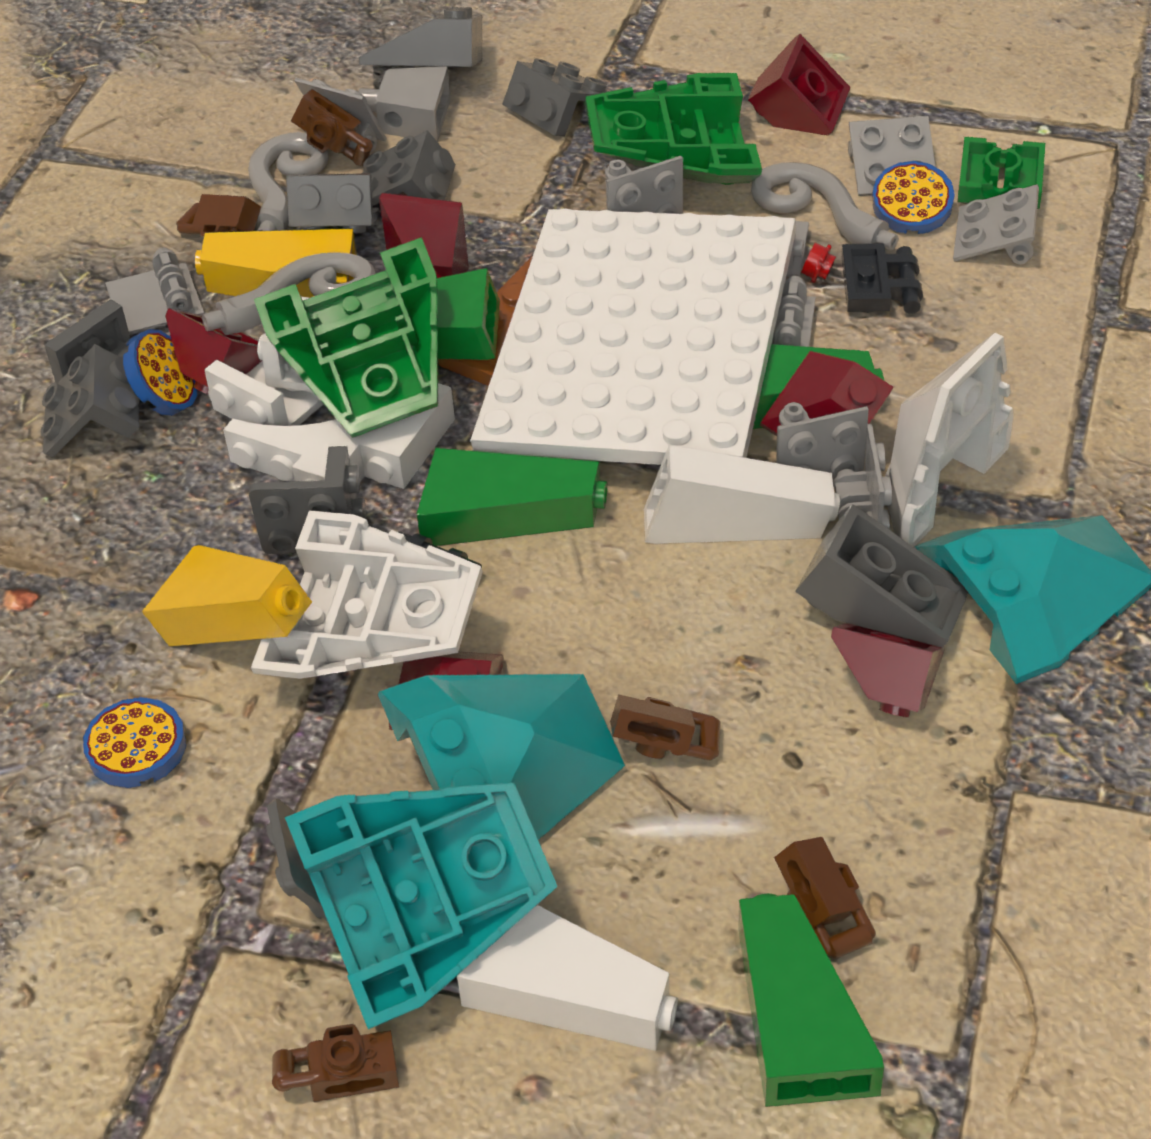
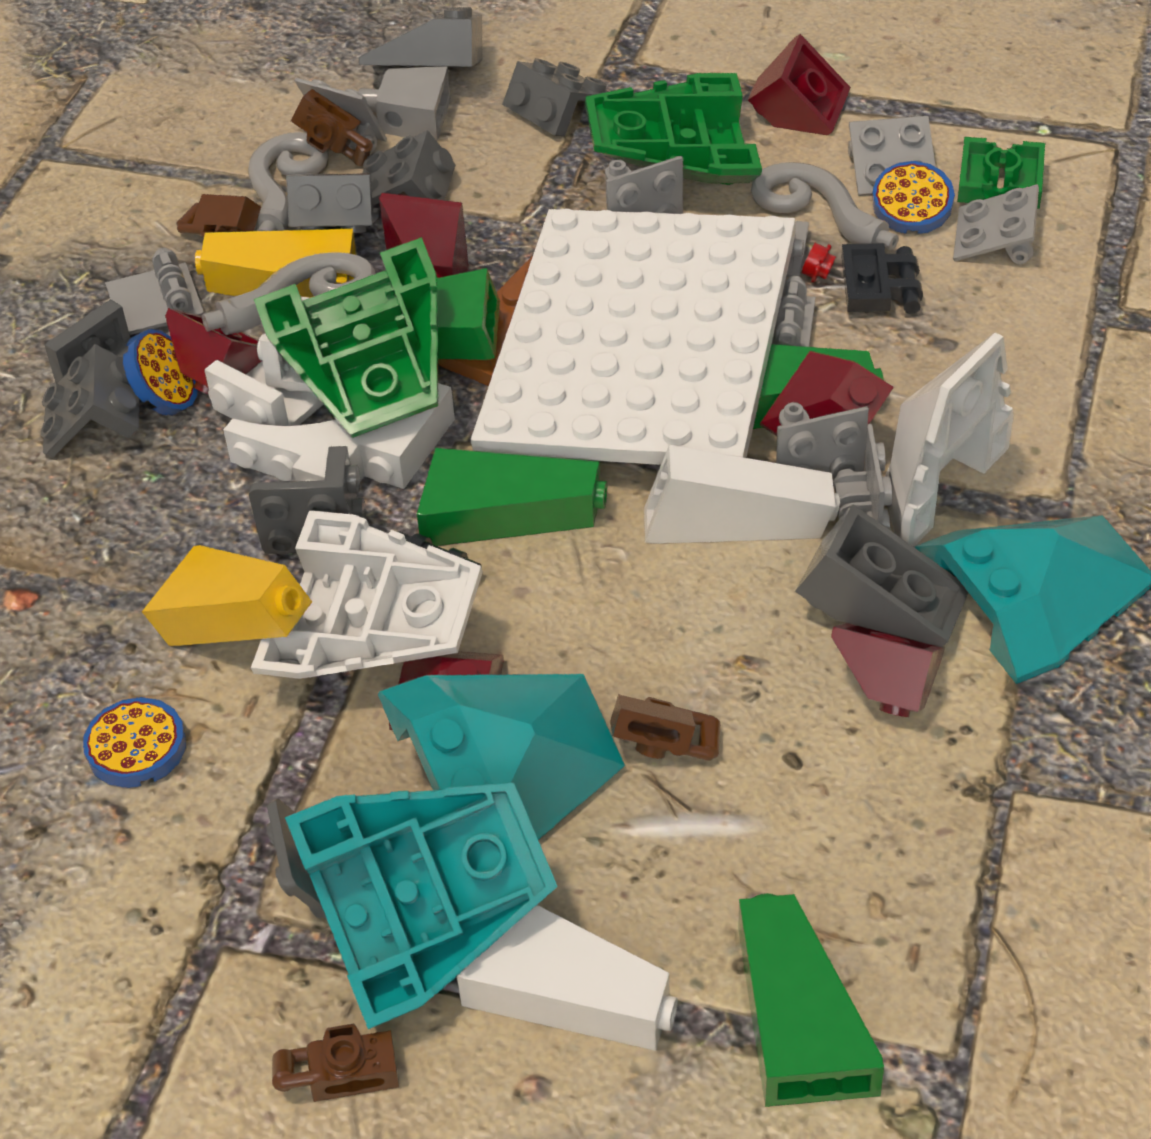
reddish brown piece [774,837,876,959] -> none

